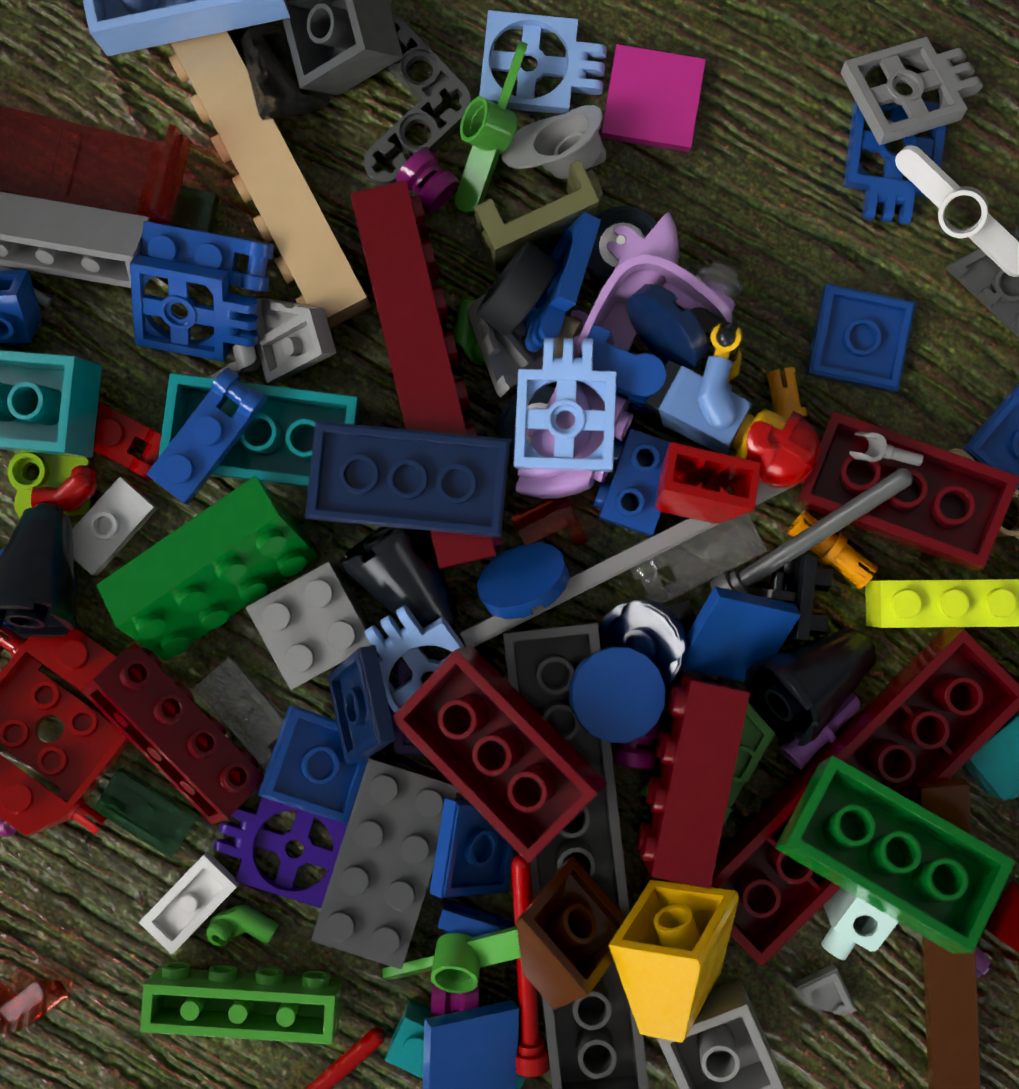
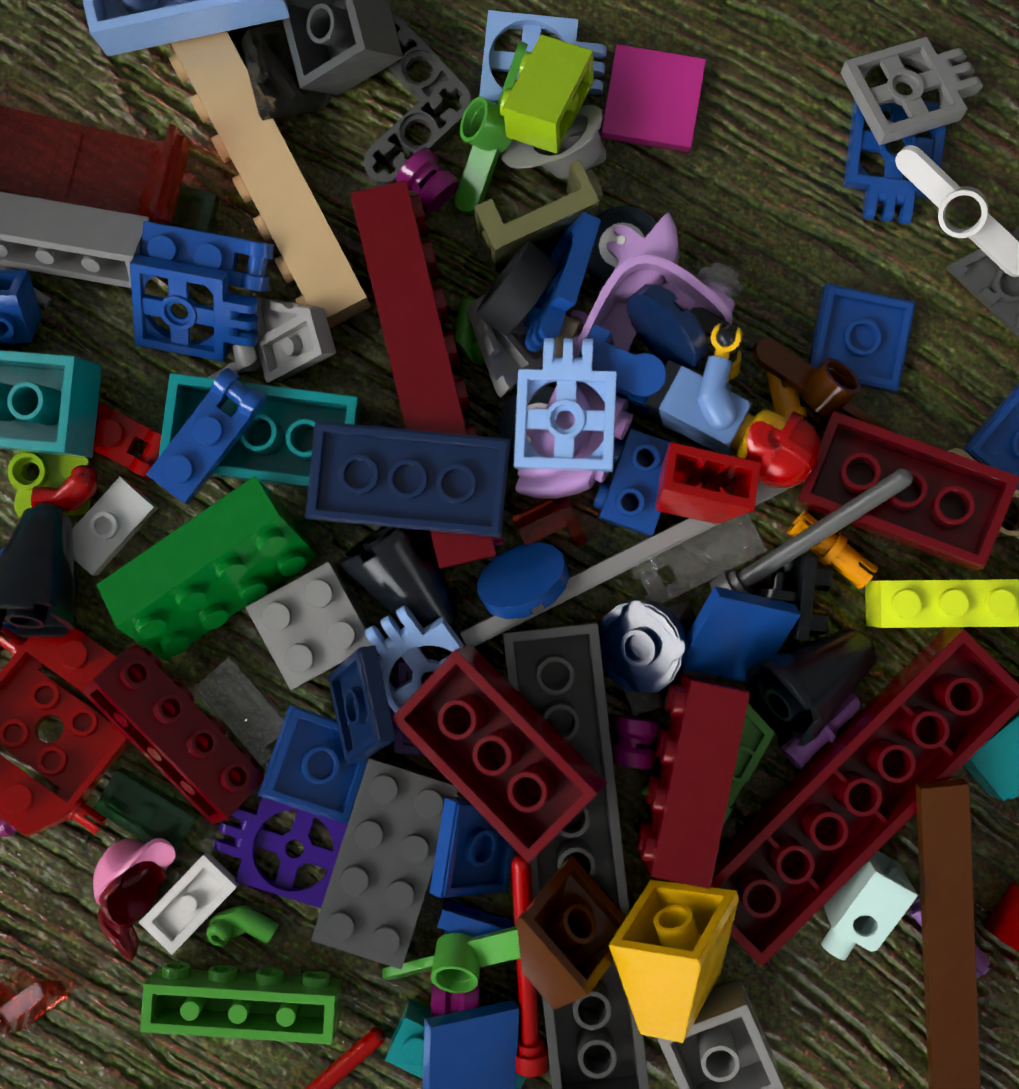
blue tile [569,647,665,743] -> none
green brick [775,755,1016,953] -> none
light grey tile [792,964,857,1015] -> none
light grey hand [850,431,923,466] -> none
none -> dark red hair [93,838,175,962]
none -> lime brick [500,34,594,154]
none -> reddish brown piece [752,338,893,432]

